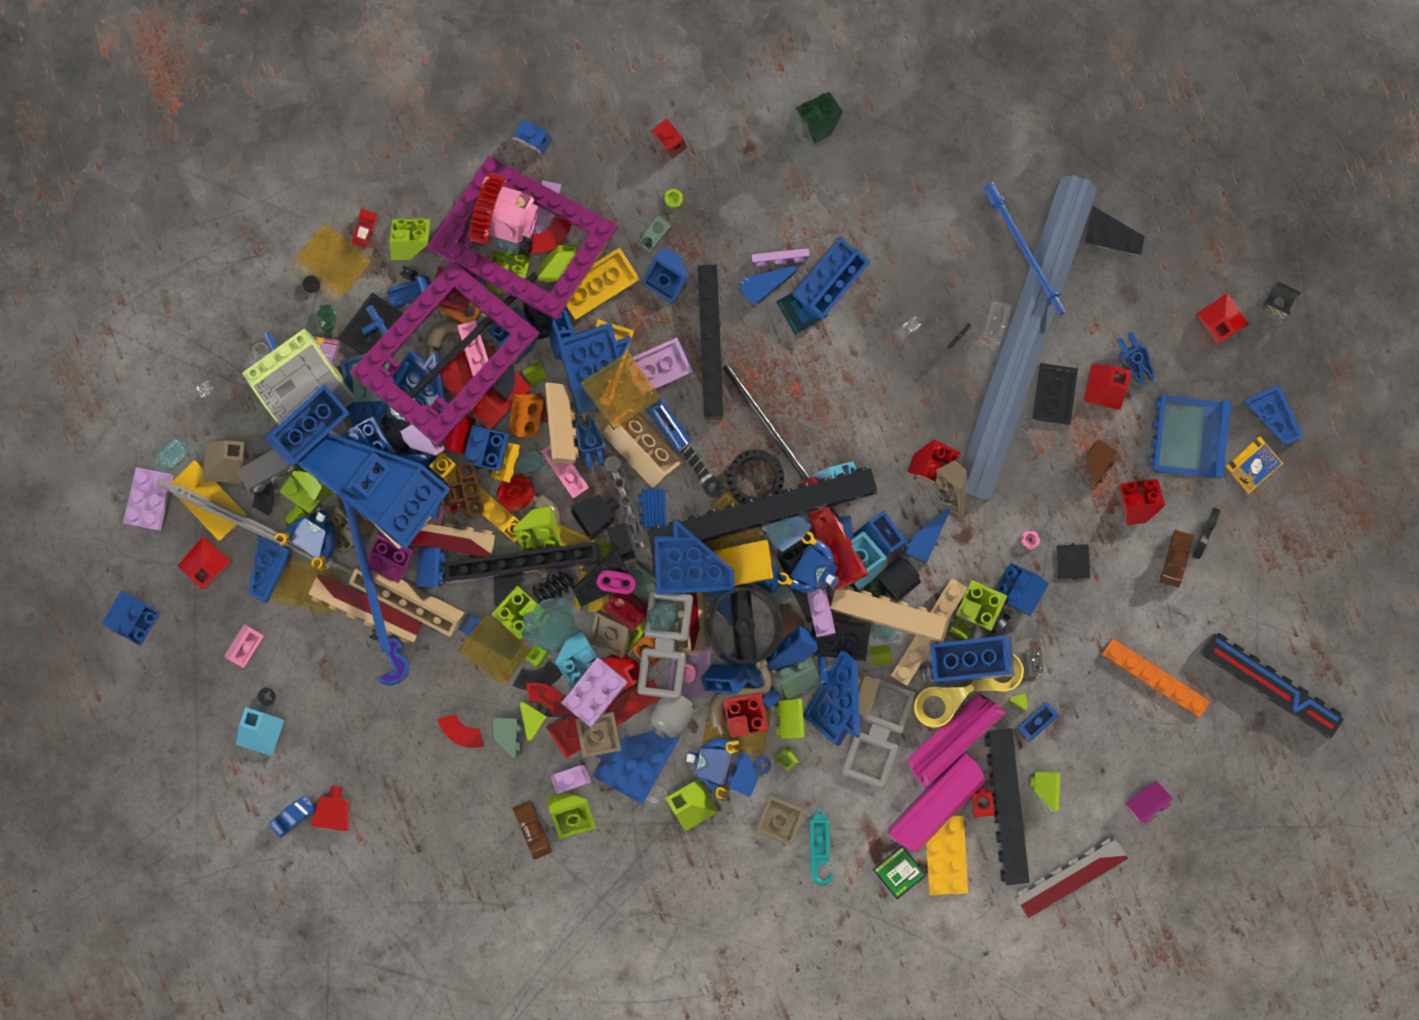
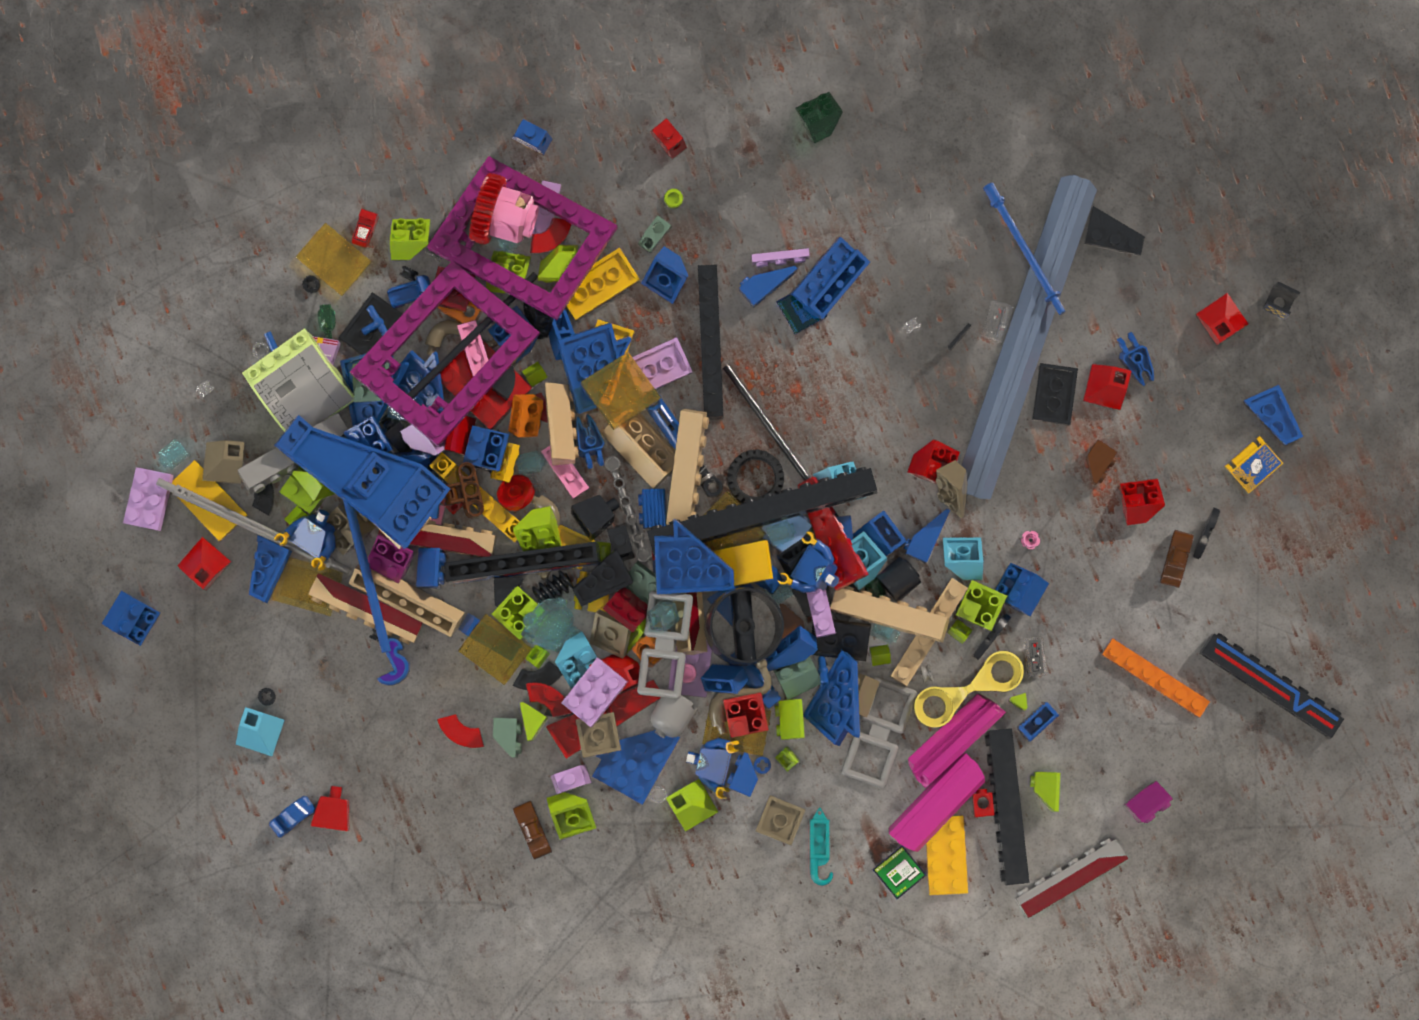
bright pink slope [224,624,264,669] -> none
blue brick [263,384,349,465] -> none
black bush [518,238,531,257] -> none
dark pink plate [597,570,636,594] -> none
blue brick [930,635,1015,684] -> none
black piece [1057,543,1090,580] -> none
clear light blue panel [1150,393,1231,479] -> none
none -> tan brick [666,409,709,525]
none -> medium azure slope [943,537,983,580]

